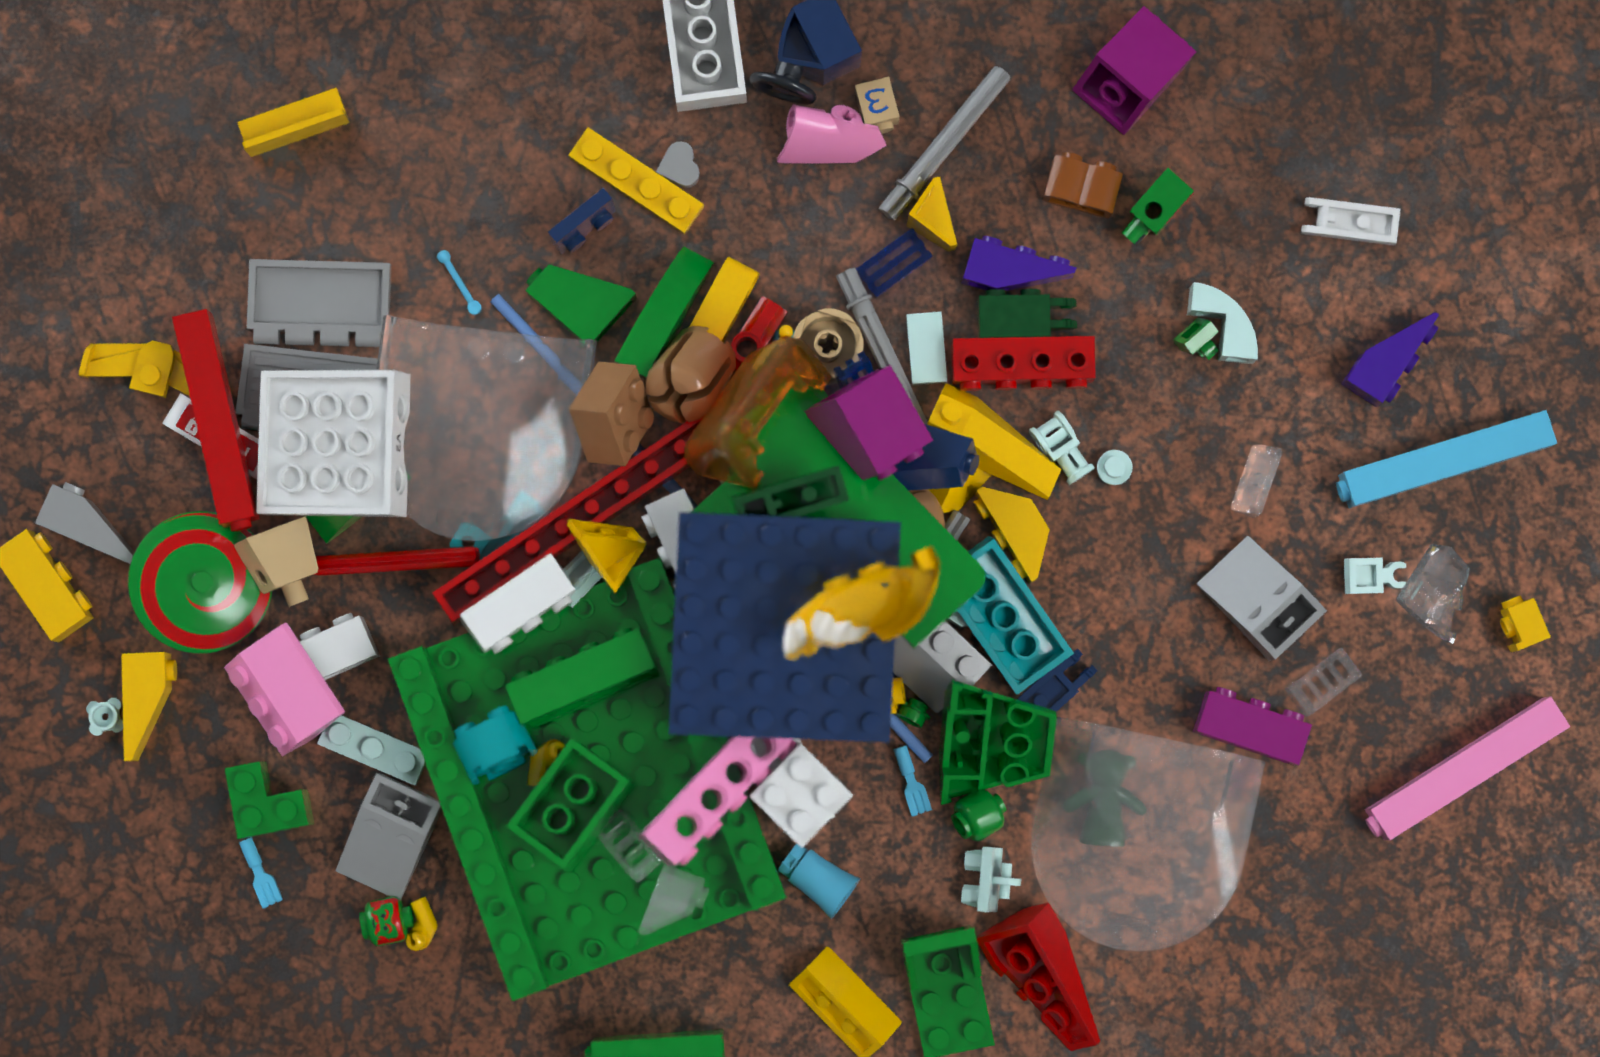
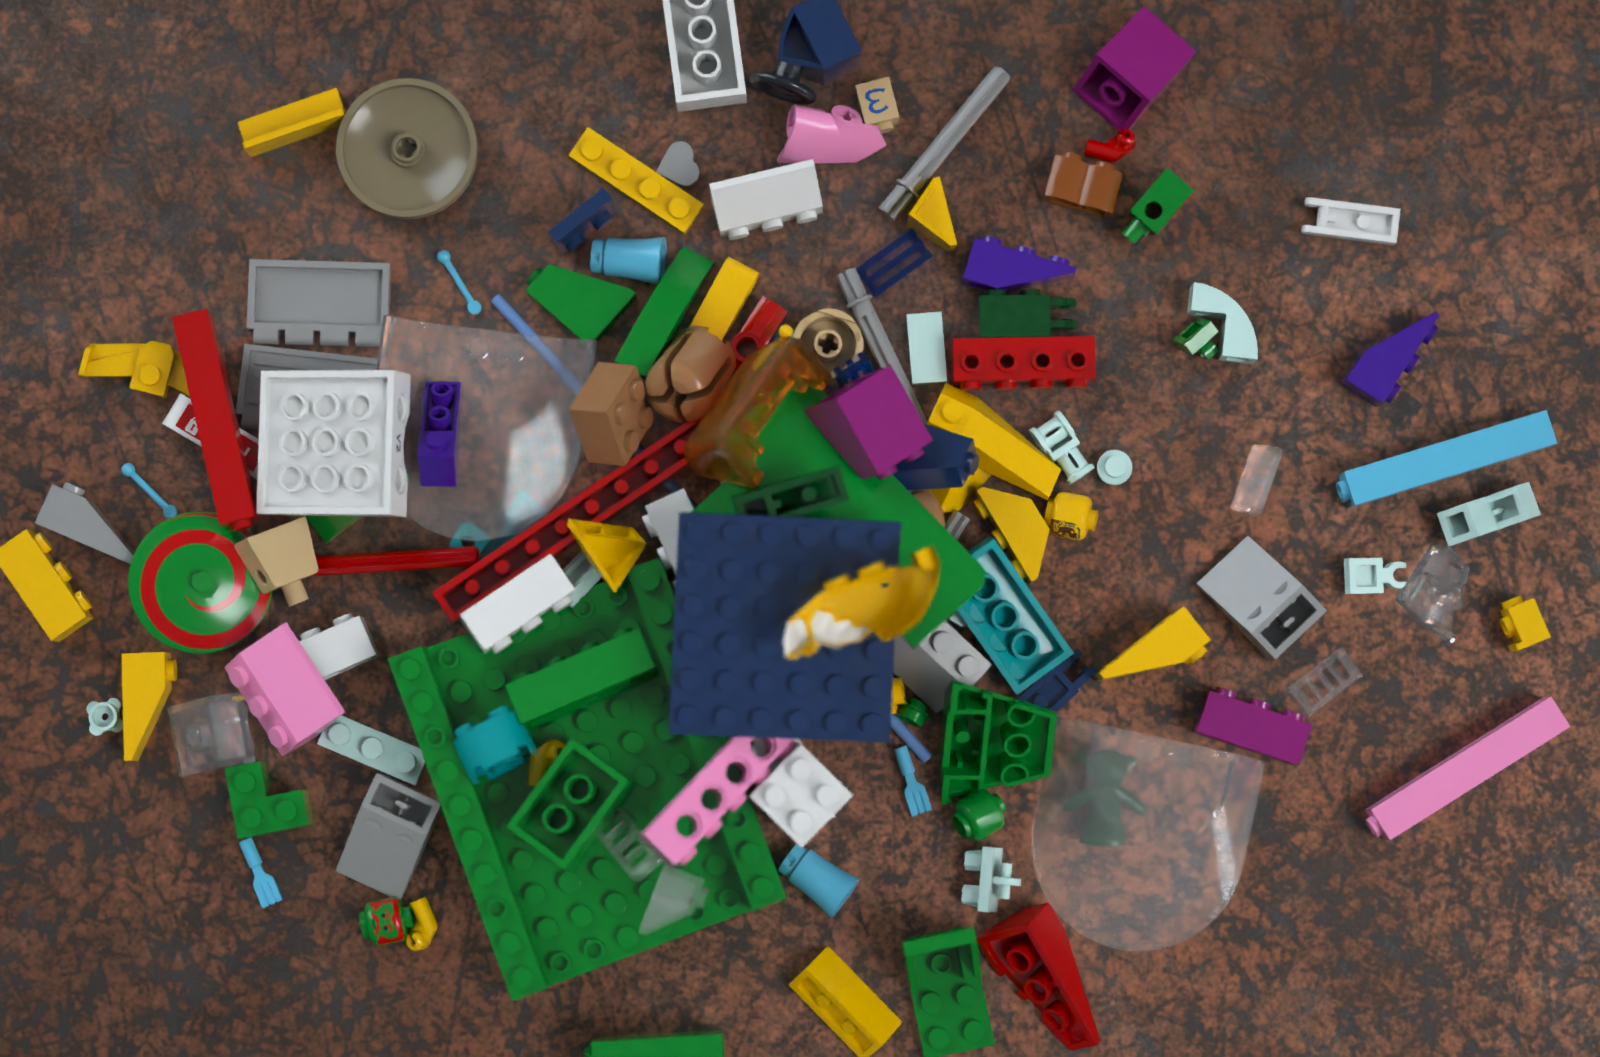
none -> medium azure hinge [121,463,178,519]
none -> clear slope [168,692,256,777]
none -> dark tan dish [336,78,478,220]
none -> dark purple slope [418,381,461,487]
none -> medium azure plant [590,237,667,285]
none -> white slope [709,159,823,240]
none -> yellow head [1044,492,1098,541]
none -> red arm [1084,129,1135,163]
none -> yellow slope [1093,606,1211,681]
none -> light aqua brick [1437,482,1541,546]

